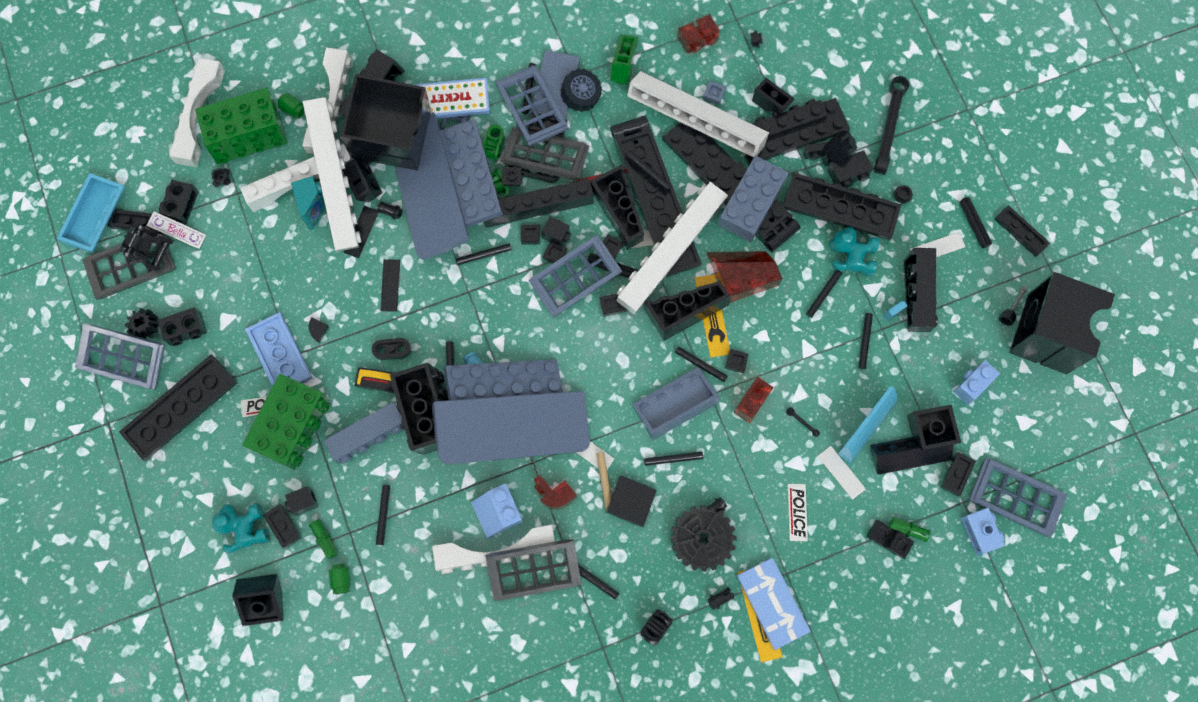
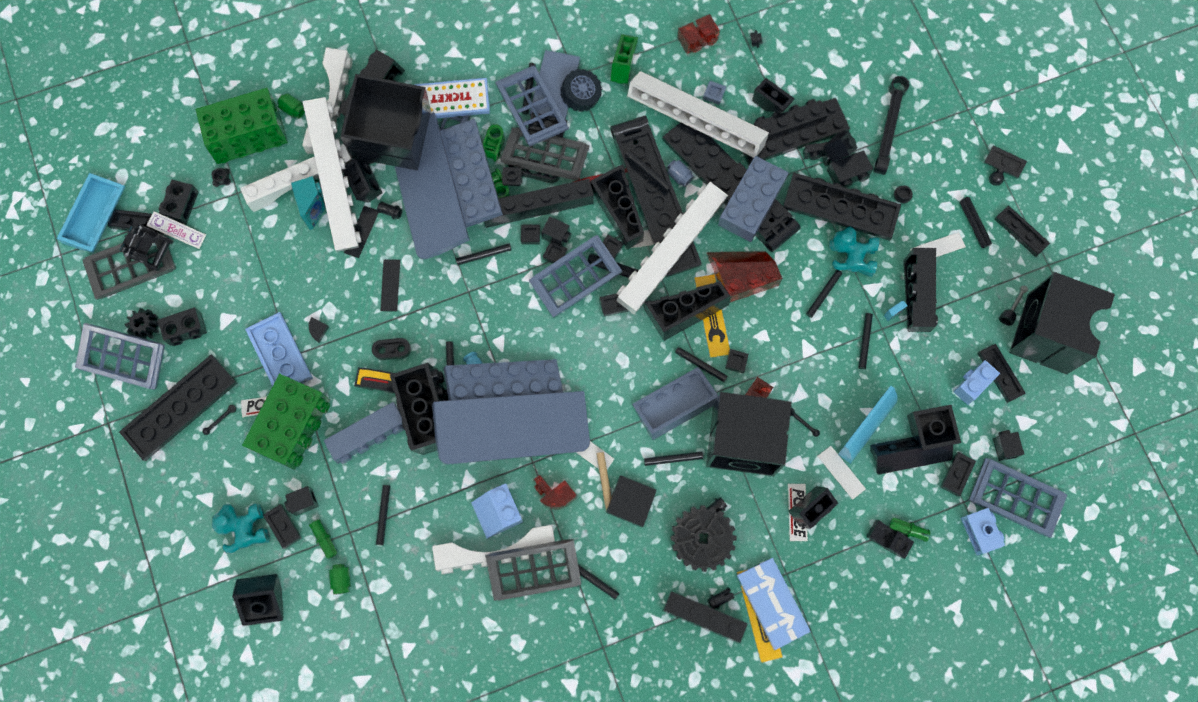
white arch [169,58,225,167] -> none
black gear [640,609,672,646] -> none
none -> black hinge [202,405,236,435]
none -> black brick [663,591,748,643]
none -> sand blue brick [667,160,694,187]
none -> black piece [706,392,792,477]
none -> black brick [788,486,839,529]
none -> black tile [977,344,1026,403]
none -> black plate [984,145,1027,186]
none -> black brick [993,430,1025,461]

